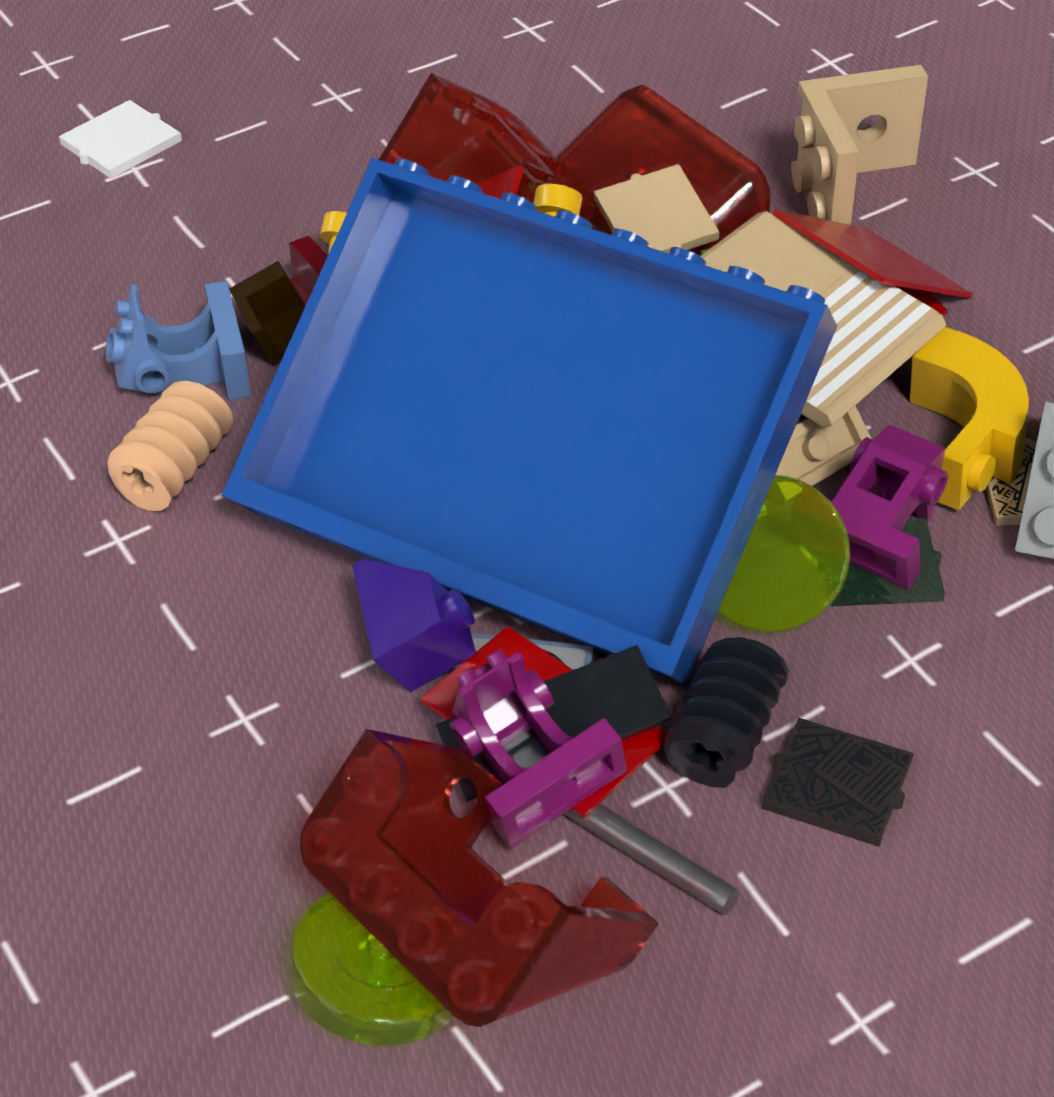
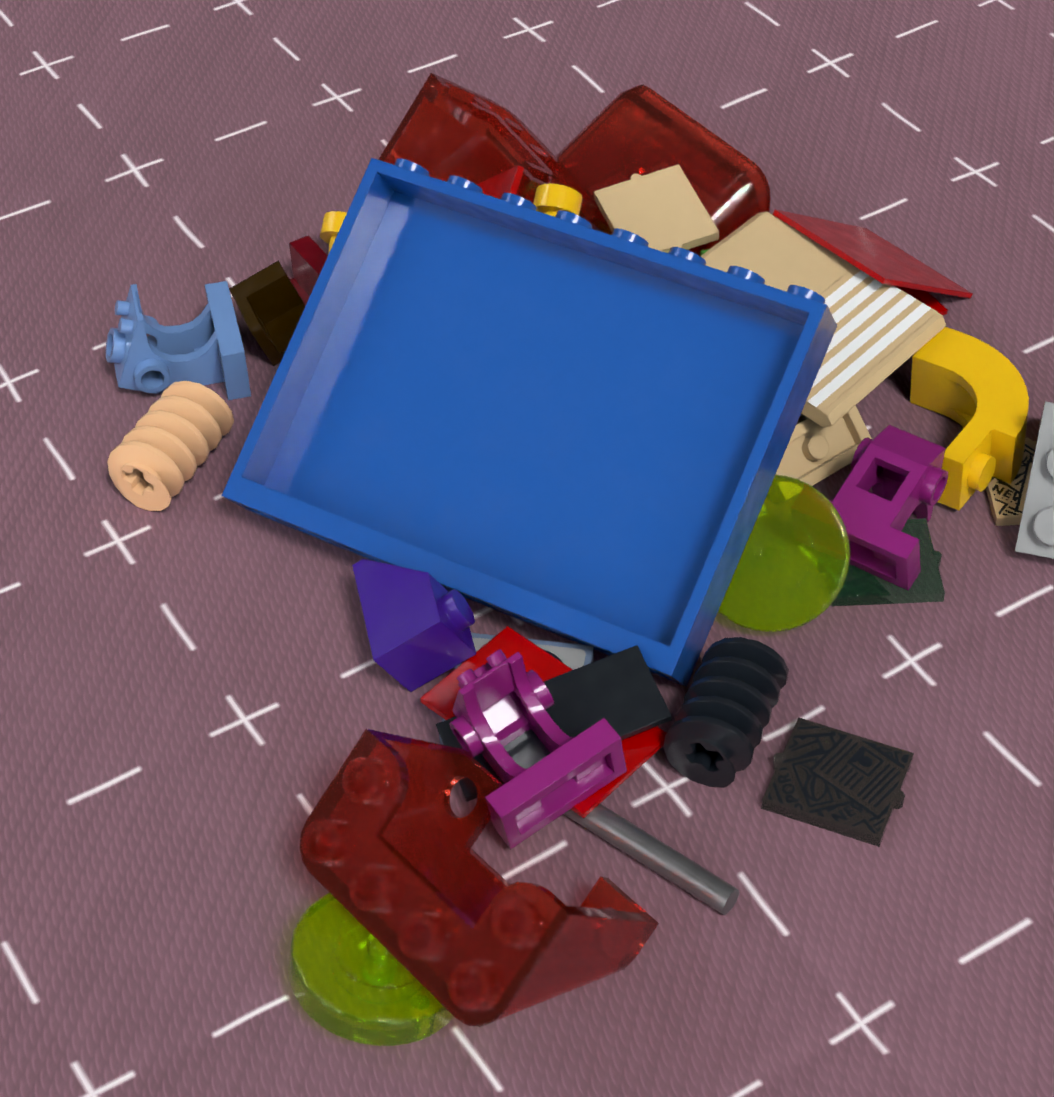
white piece [59,100,182,179] -> none
tan bracket [791,65,928,225] -> none

